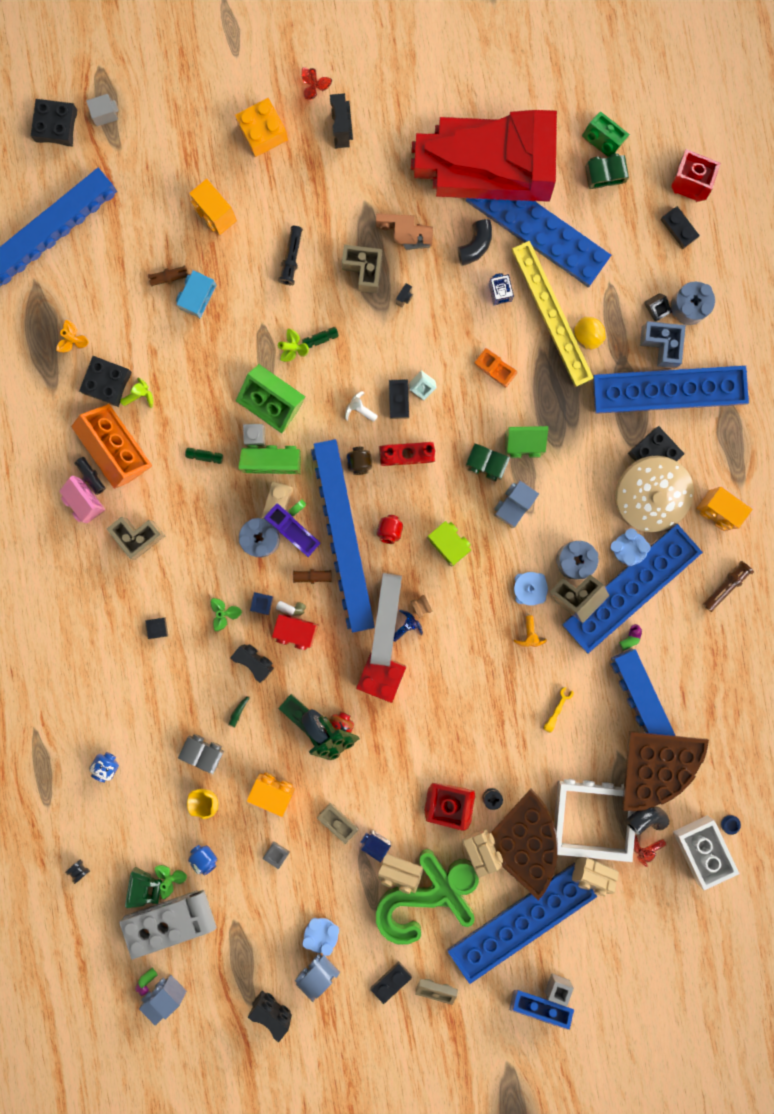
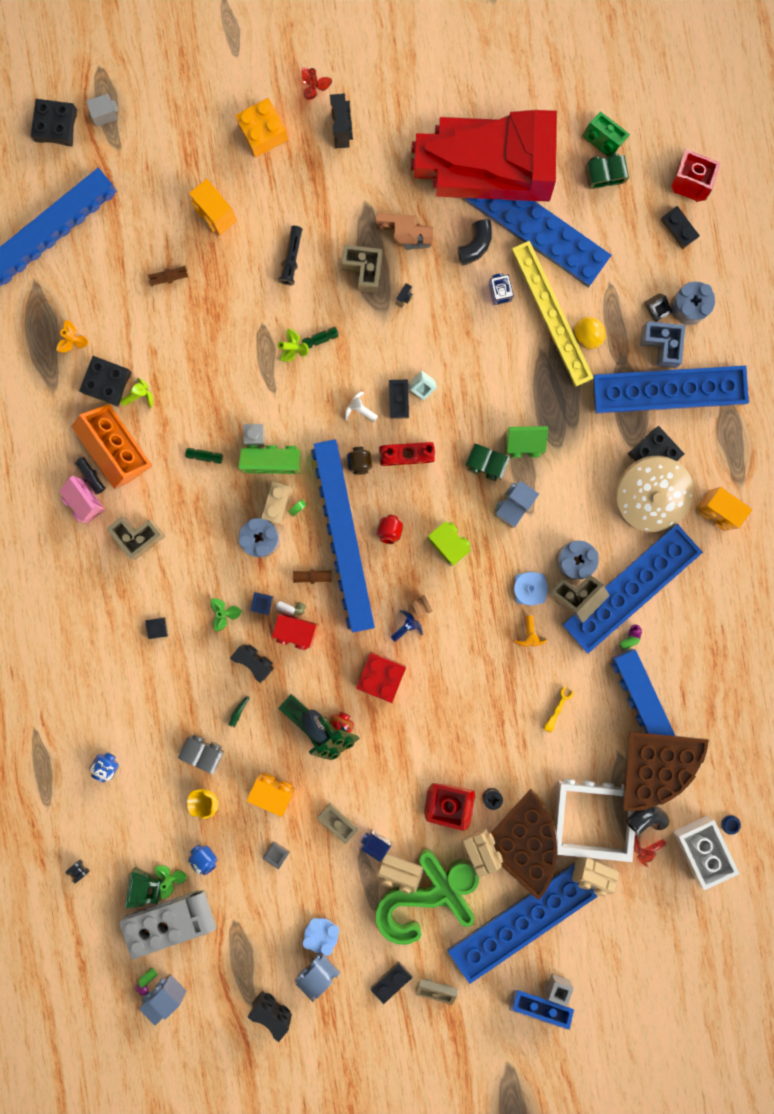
dark azure brick [176,270,217,319] -> none
bright green slope [236,364,306,433] -> none
dark purple arch [264,503,320,557] -> none
light grey beam [370,573,402,666] -> none
orange slope [474,348,517,388] -> none
light blue piece [611,528,650,566] -> none
reddish brown pin [703,561,754,612] -> none

